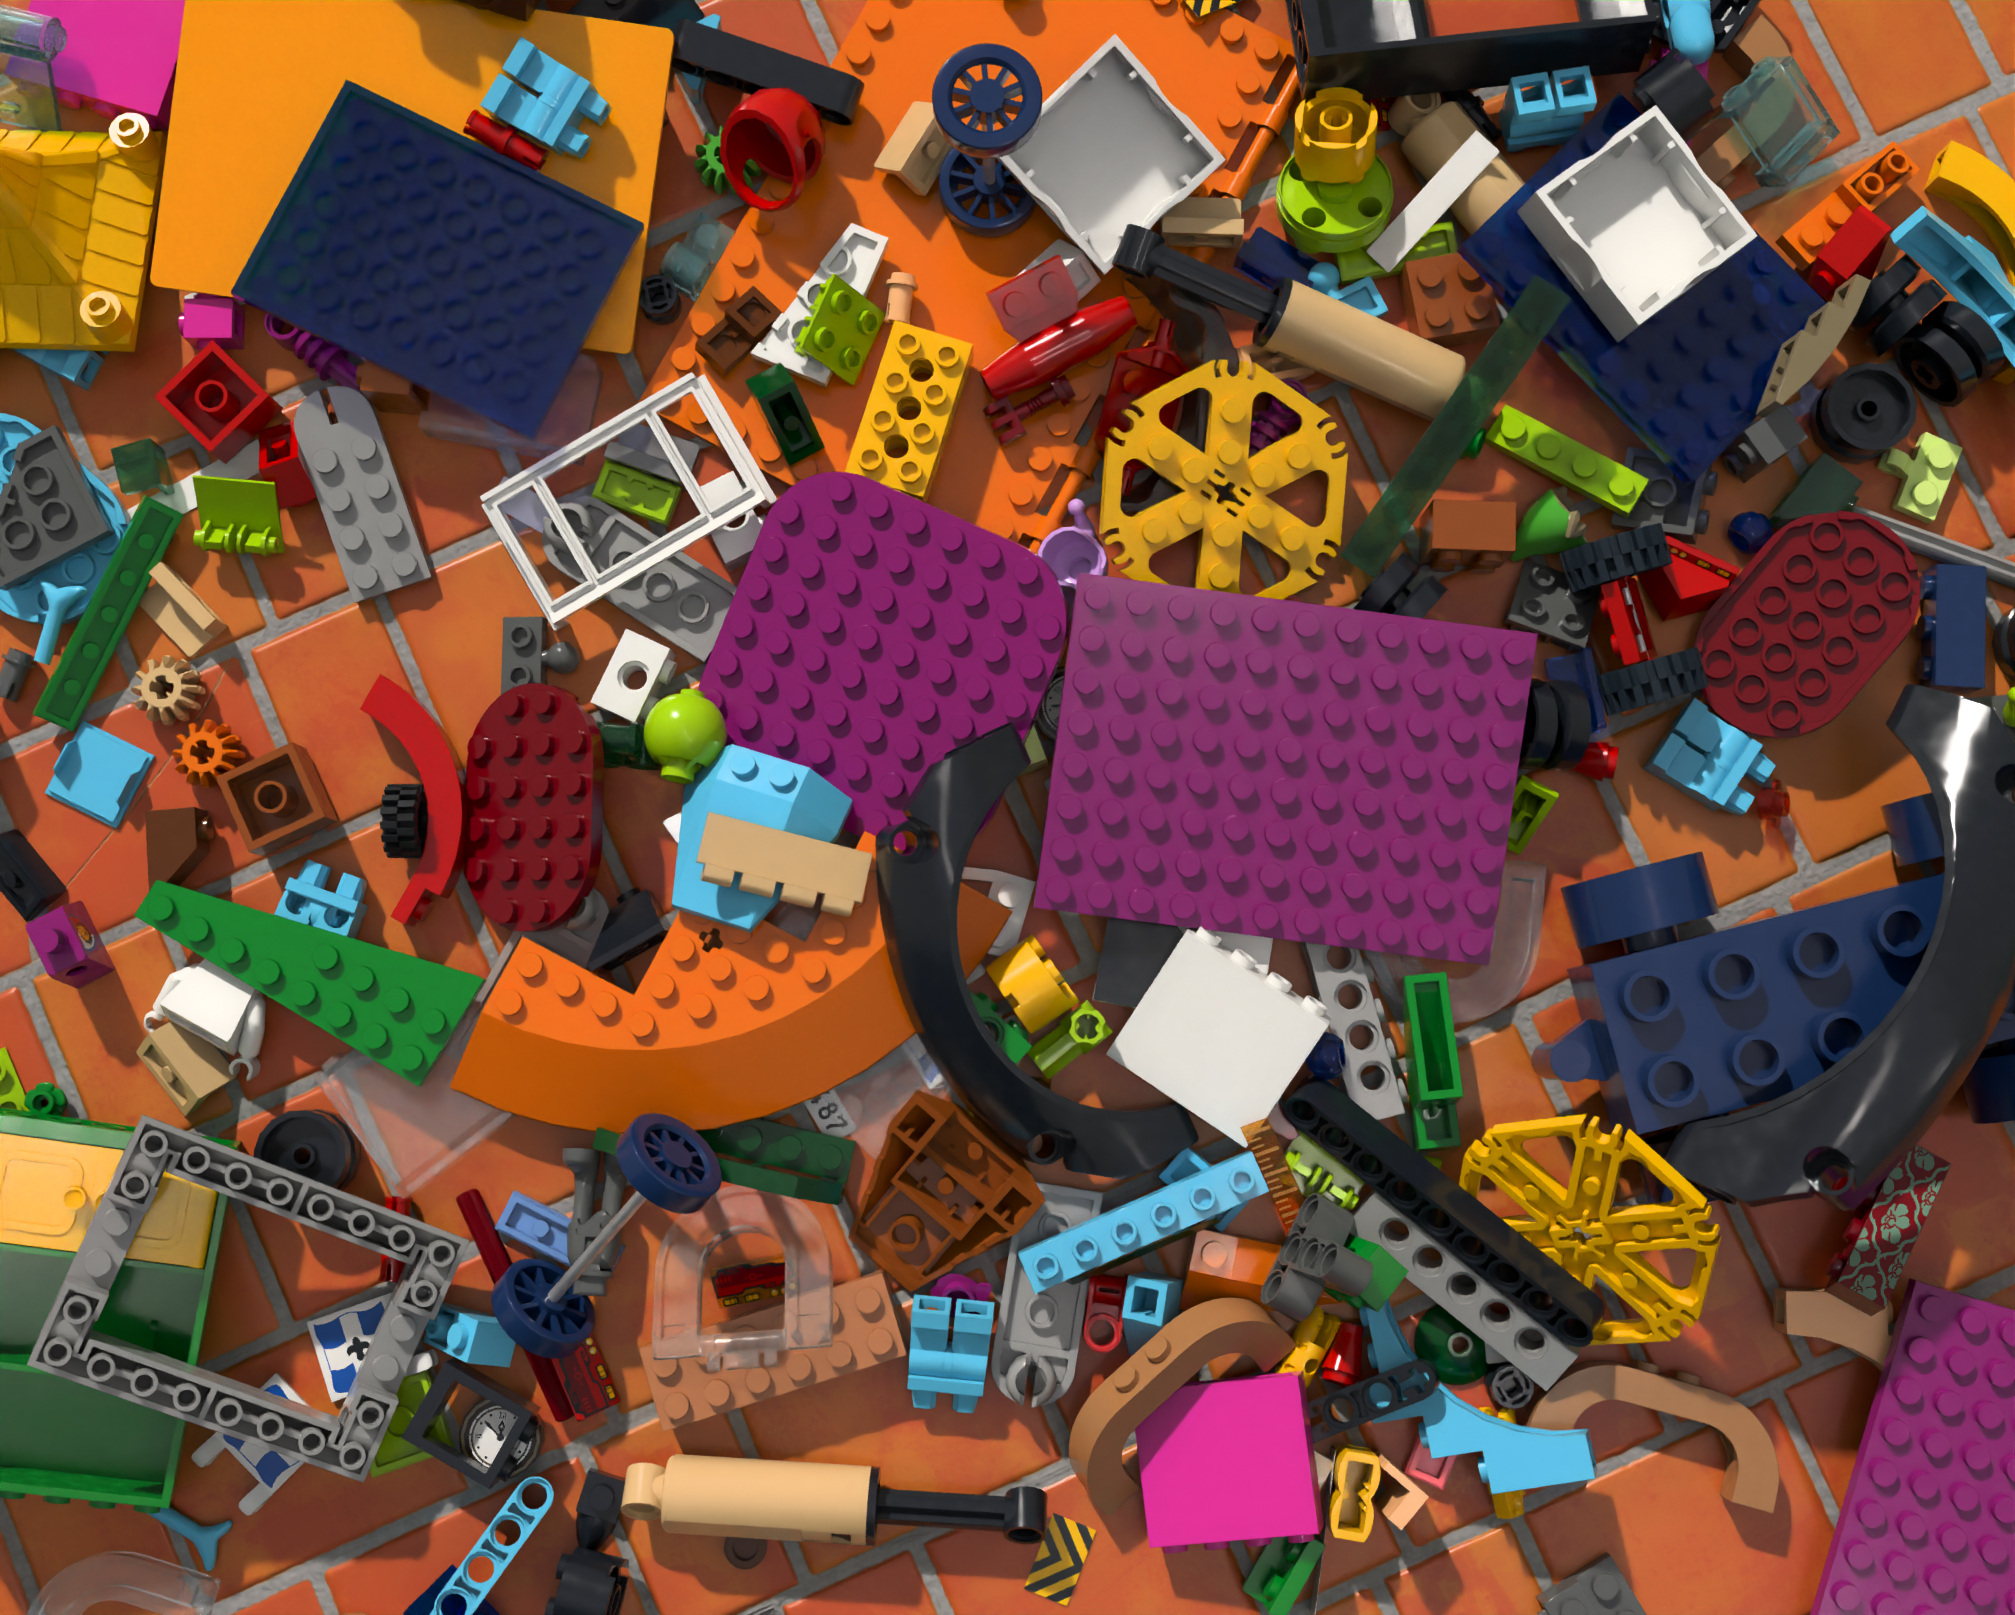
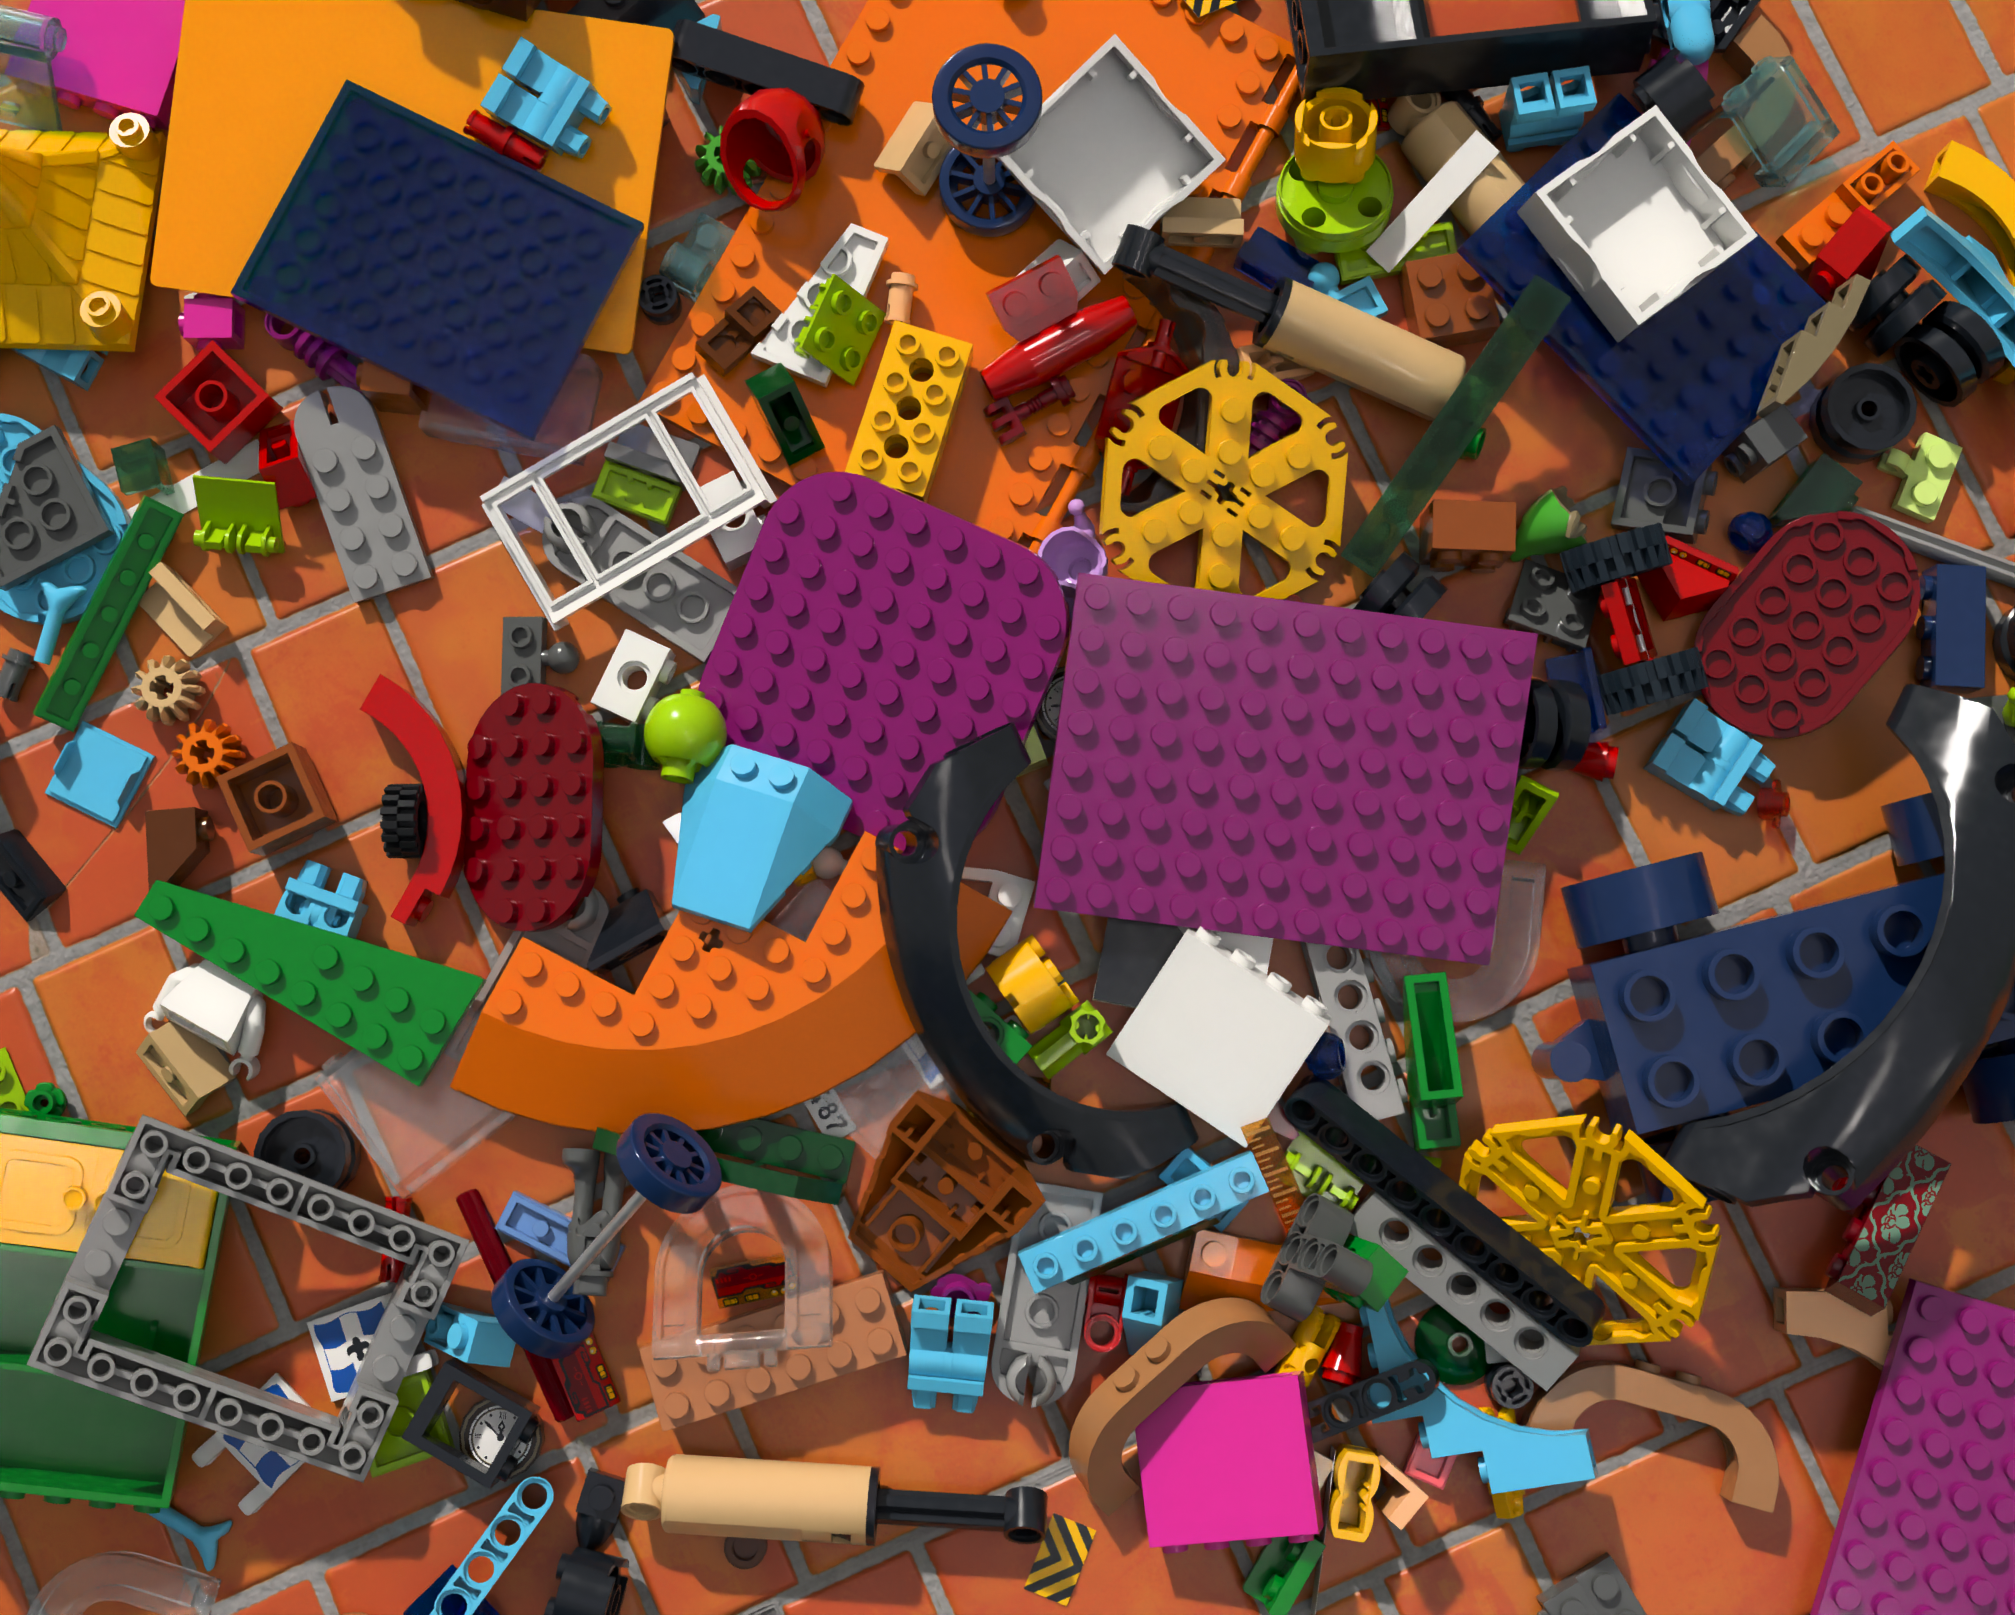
magenta torso [25,901,116,989] -> none
tan windscreen [696,812,873,918] -> none
lime plate [1484,404,1649,518] -> none

